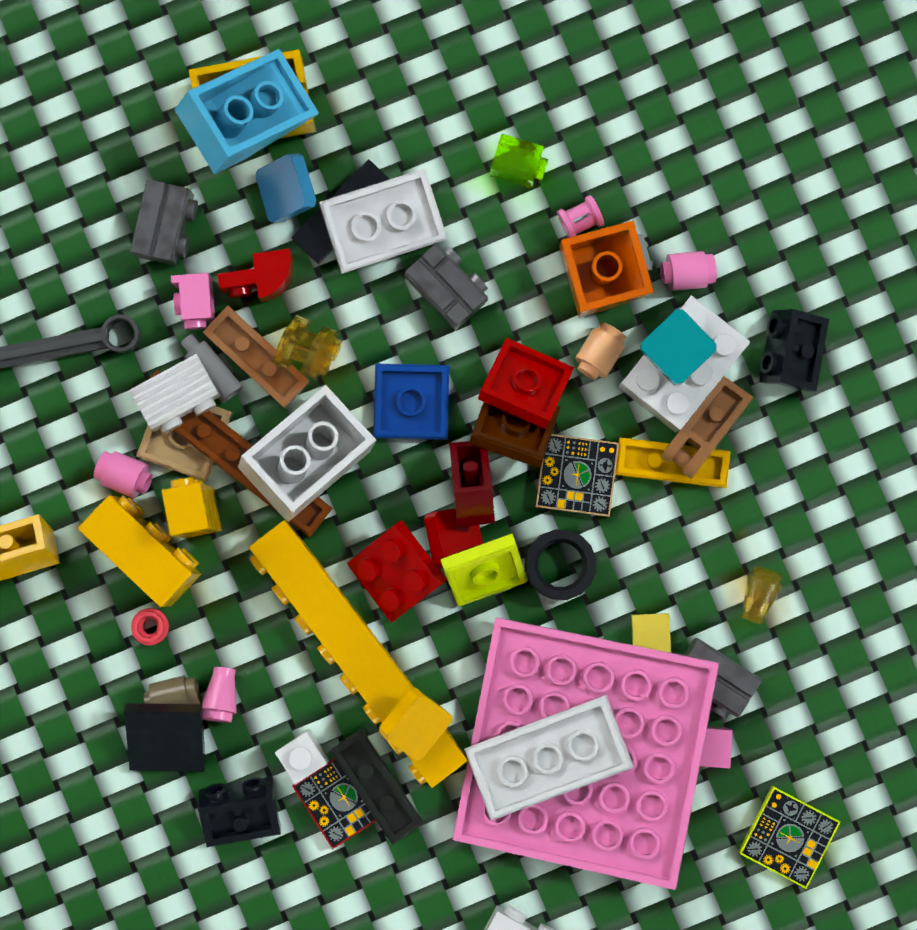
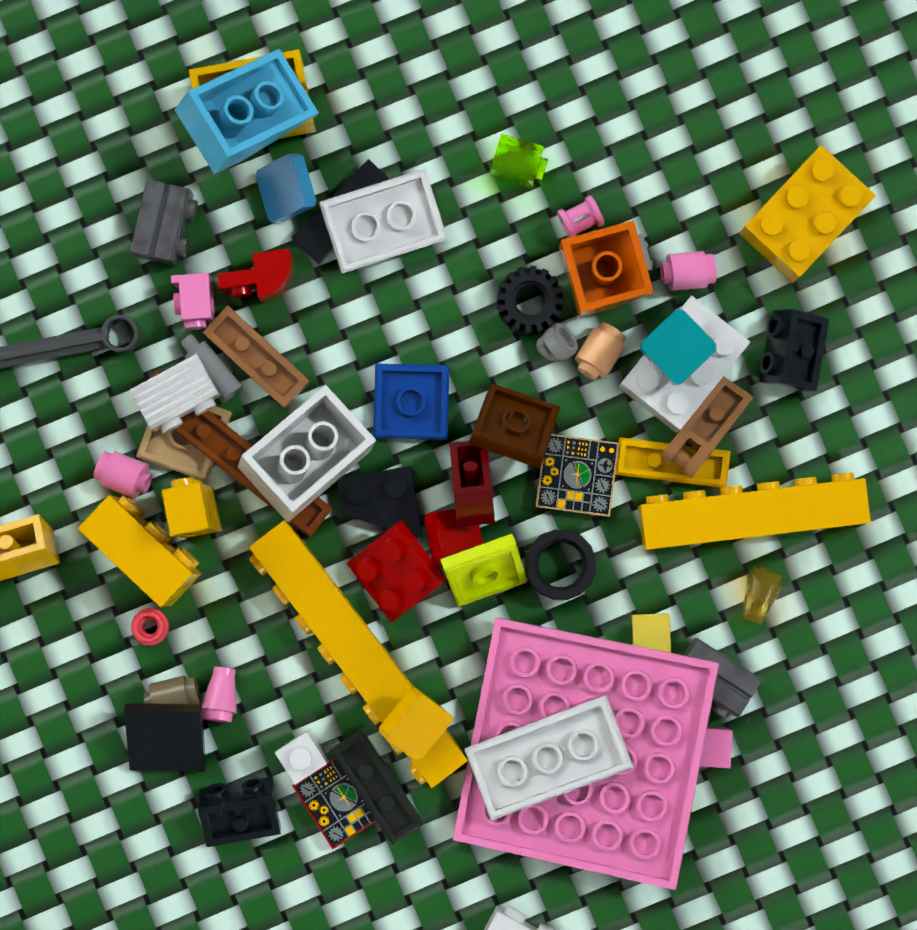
clear yellow brick [273,315,342,380] -> none
flat silver brick [404,243,488,331] -> none
red plate [478,338,574,429] -> none
tile [738,786,841,889] -> none
none -> black wing [338,466,423,538]
none -> black tyre [497,266,564,336]
none -> light grey tile [536,323,578,362]
none -> yellow brick [638,472,871,550]
none -> yellow brick [739,145,876,283]

